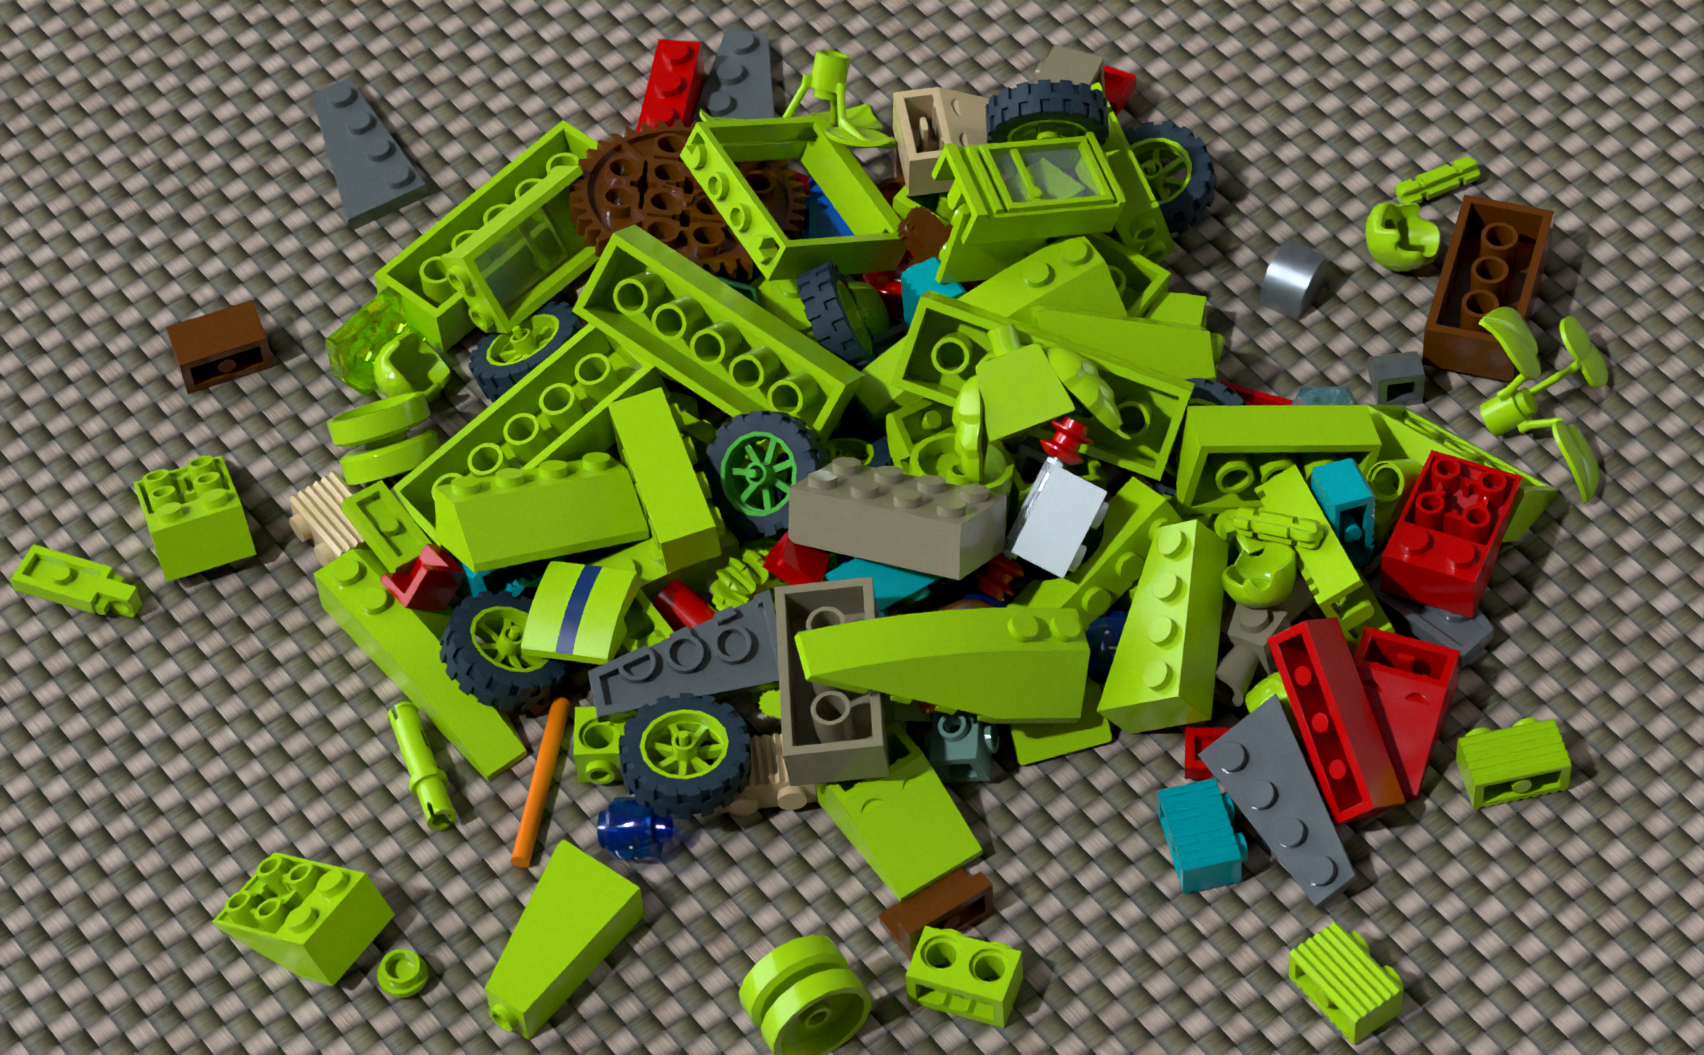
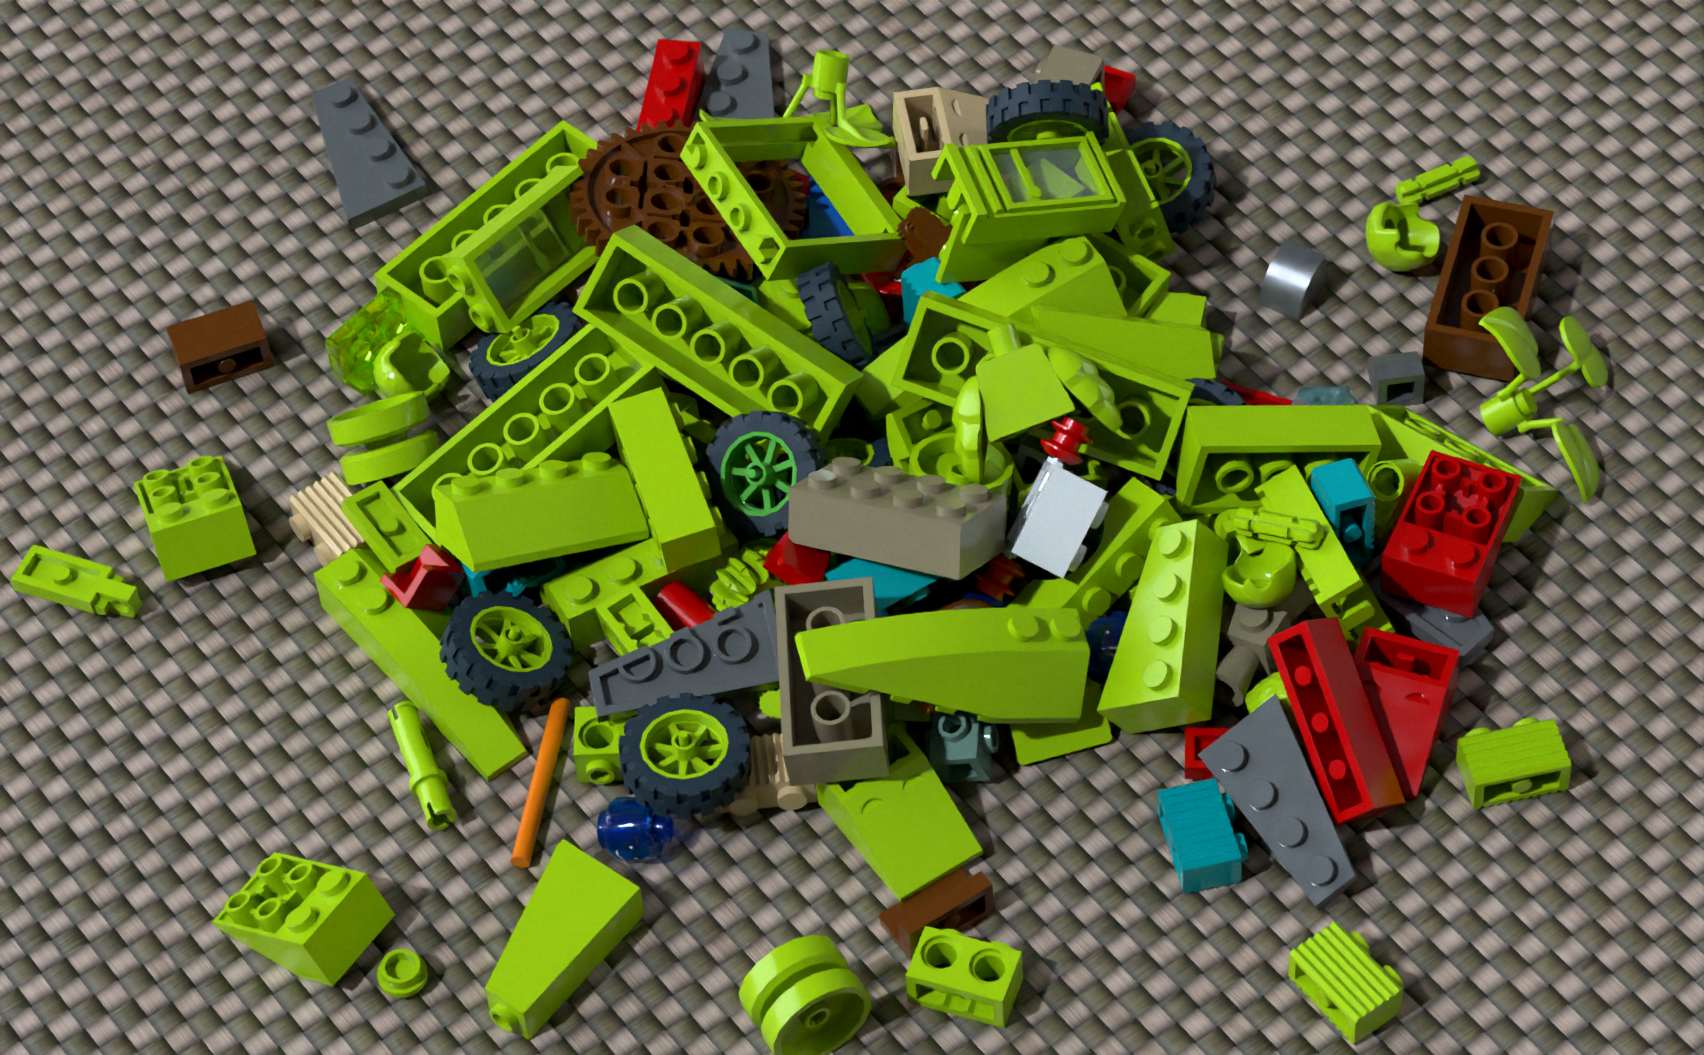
lime slope [521,561,642,665] -> none

